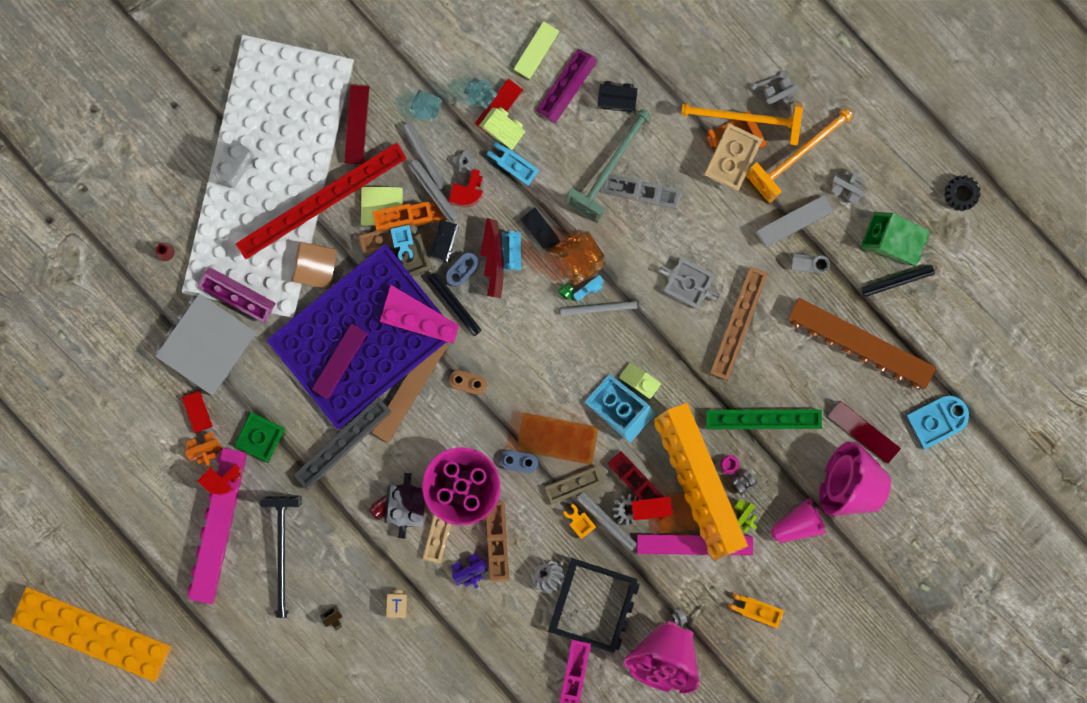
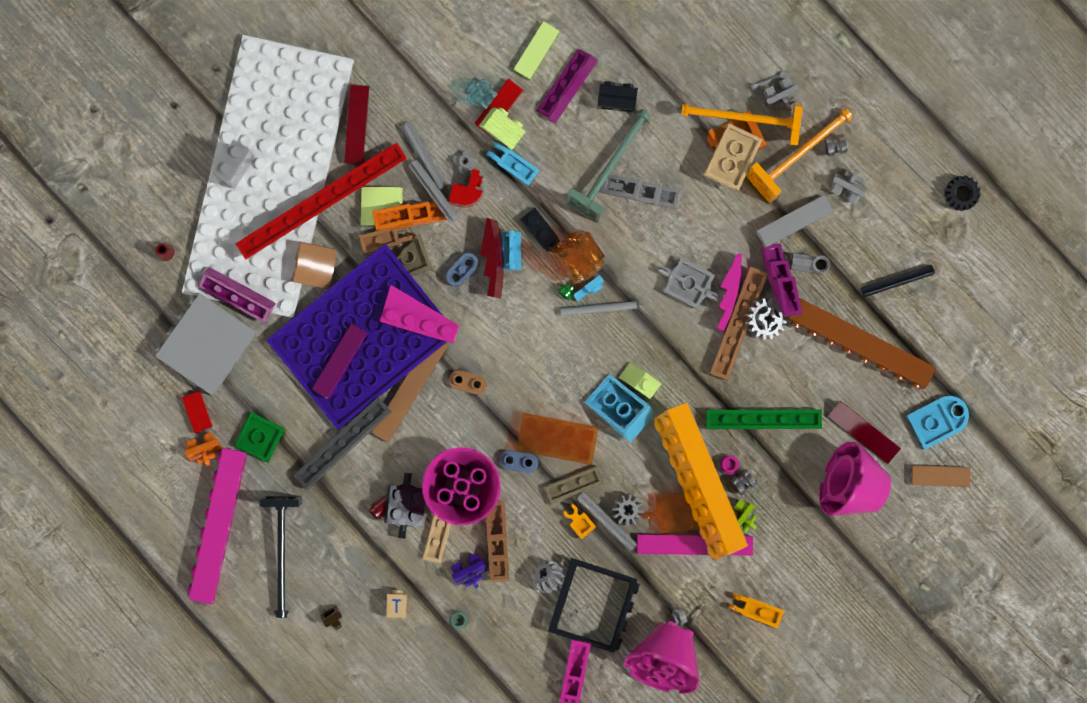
light orange brick [11,587,173,682] -> none
red brick [197,464,242,495] -> none
medium azure plate [391,225,413,261] -> none
clear light blue brick [409,90,443,122] -> none
black axle [428,273,482,336] -> none
black brick [429,220,459,264] -> none
dark red slope [607,451,674,521] -> none
red tile [631,496,672,521] -> none
dark pink cone [770,498,827,543] -> none
green slope [861,212,930,266] -> none
none -> sand green plate [449,611,468,630]
none -> dark pink slope [716,252,742,332]
none -> light grey gear [745,298,787,339]
none -> magenta slope [760,243,802,317]
none -> flat silver wheel [824,134,847,157]
none -> medium nougat tile [911,466,971,487]

